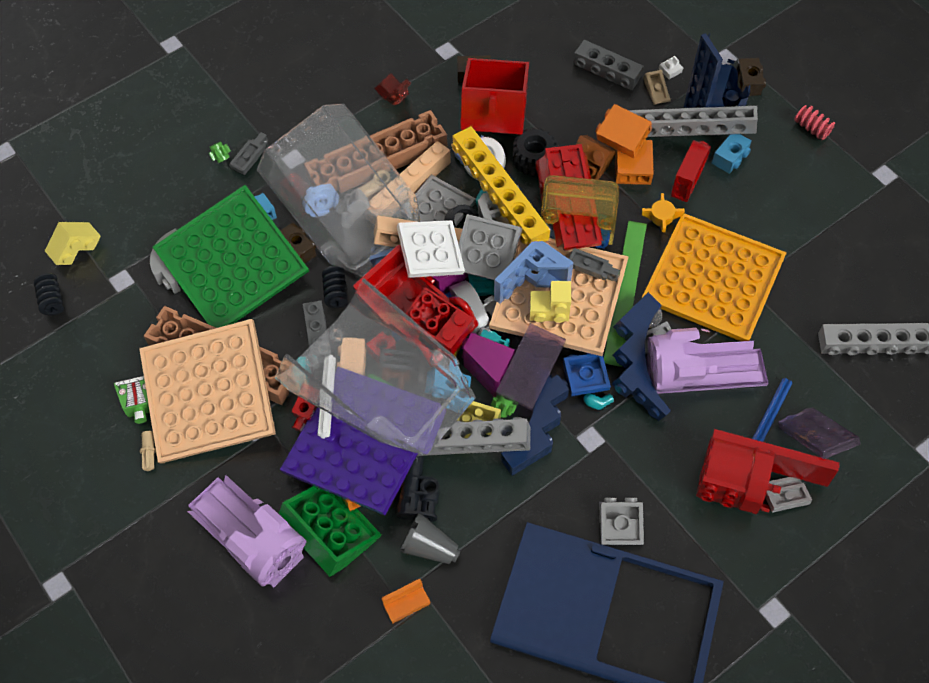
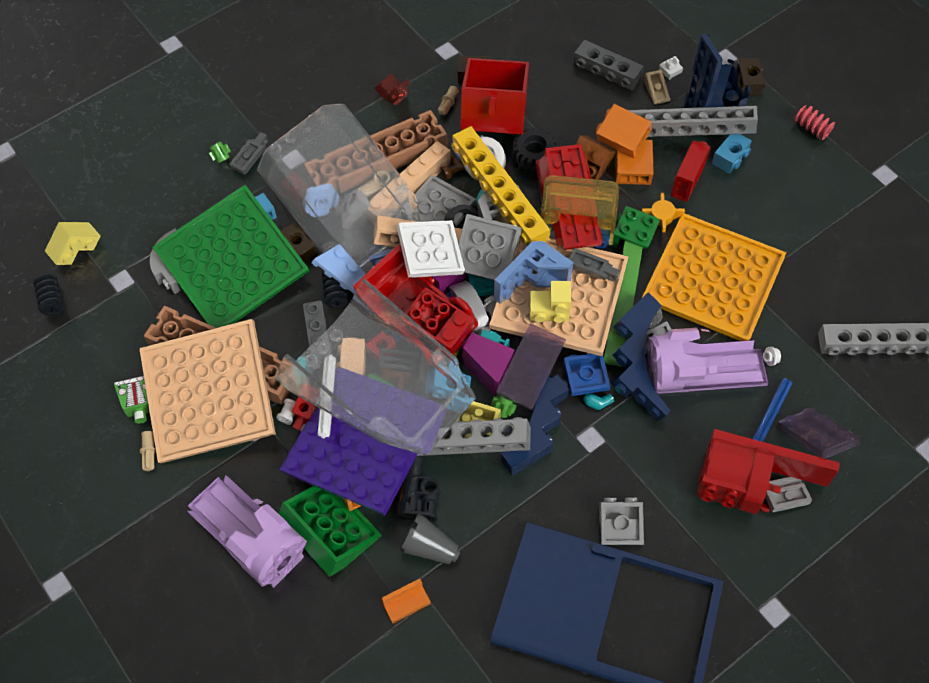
none -> white bush [276,399,296,425]
none -> light blue wing [312,244,373,311]
none -> tan axle [438,86,459,115]
none -> reddish brown piece [441,154,466,180]
none -> green bracket [610,206,659,248]
none -> white plate [763,346,781,366]

